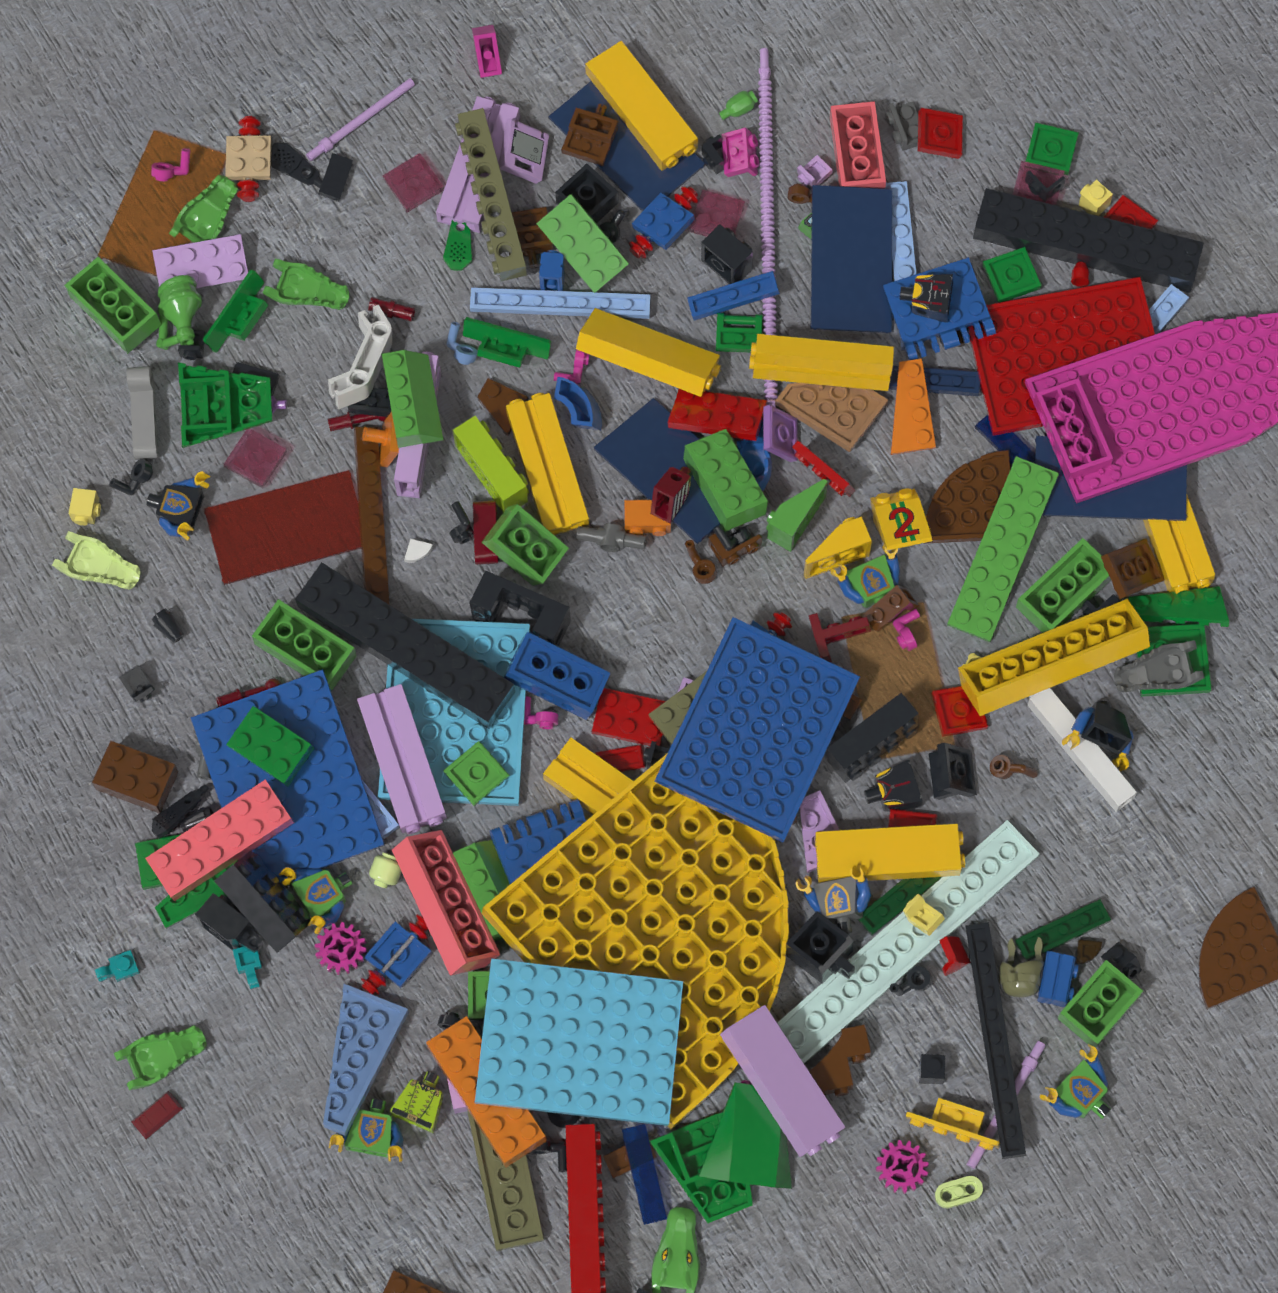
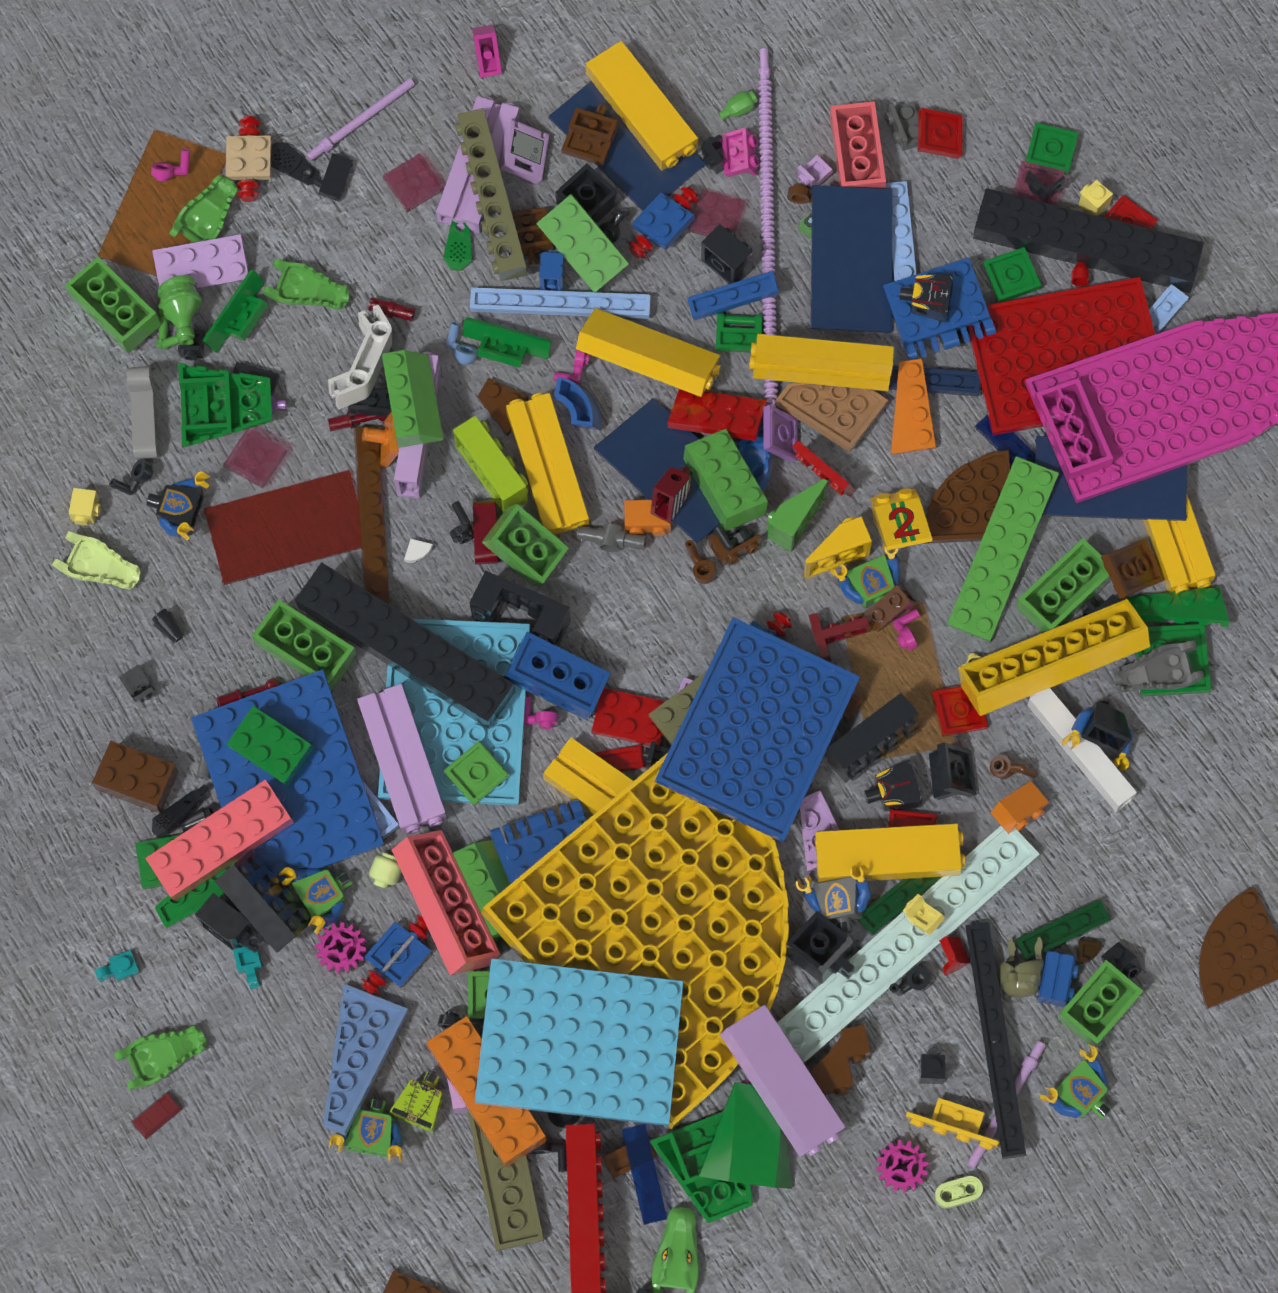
none -> orange brick [990,781,1049,834]

